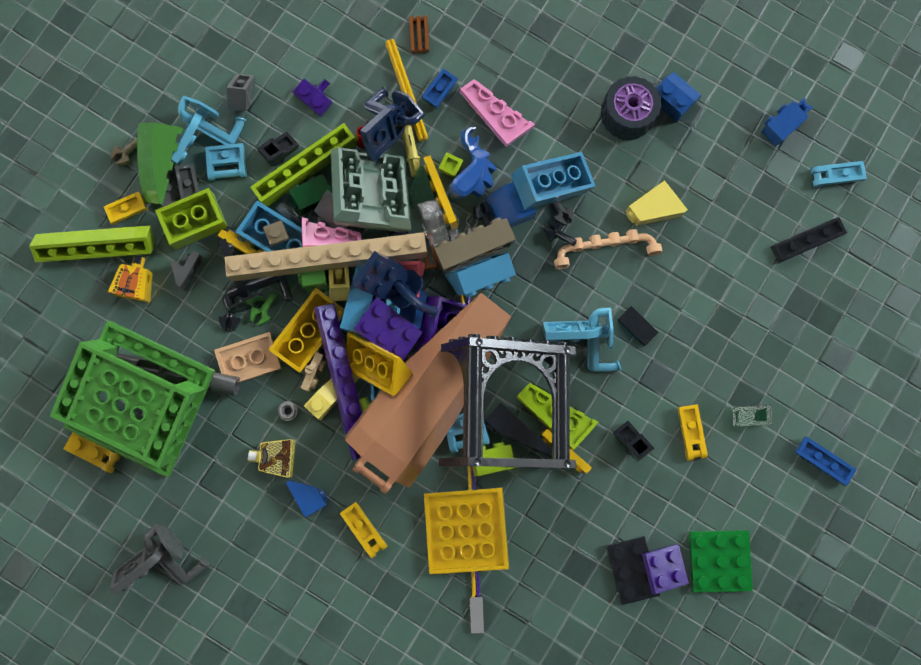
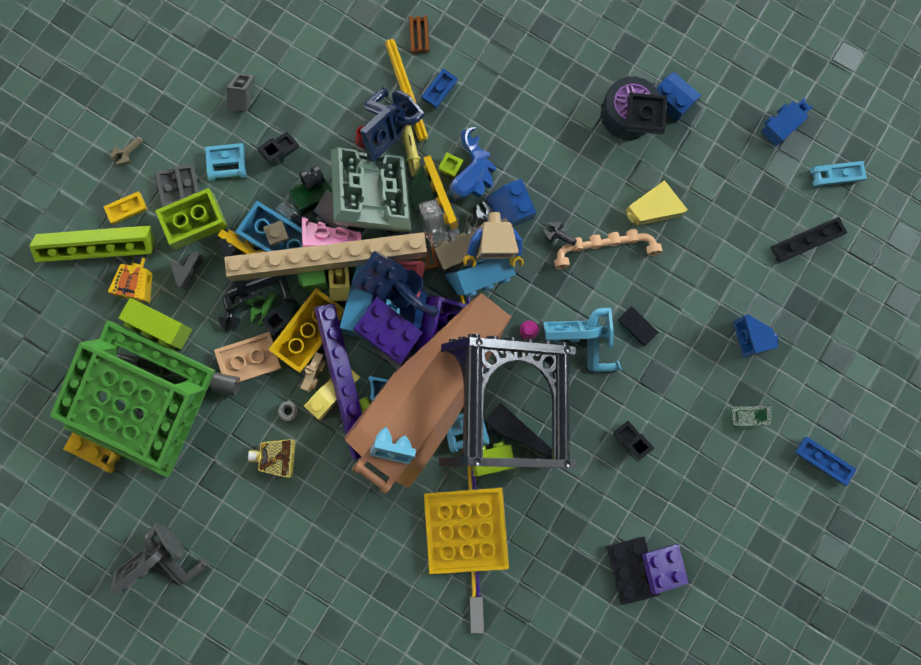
bright green wedge [137,122,183,205] -> none
medium azure plate [171,95,246,166] -> none
lime brick [250,123,357,207] -> none
blue slope [286,481,329,517] -> none
dark purple plate [292,78,333,117] -> none
yellow plate [340,502,388,558] -> none
yellow slope [346,332,413,396] -> none
bright pink wing [459,79,535,147] -> none
dark azure brick [511,152,595,210] -> none
lime wing [516,383,599,451] -> none
yellow plate [541,429,592,474] -> none
dark grey bar [552,201,573,226] -> none
yellow plate [677,404,708,461] -> none
green plate [689,530,753,592] -> none
none -> lime brick [119,298,193,350]
none -> black slope [261,300,301,338]
none -> black wheel [299,165,325,190]
none -> medium azure tile [369,427,416,464]
none -> tan torso [463,212,524,267]
none -> dark pink plate [519,321,539,339]
none -> black plate [625,92,667,135]
none -> blue slope [733,314,779,358]

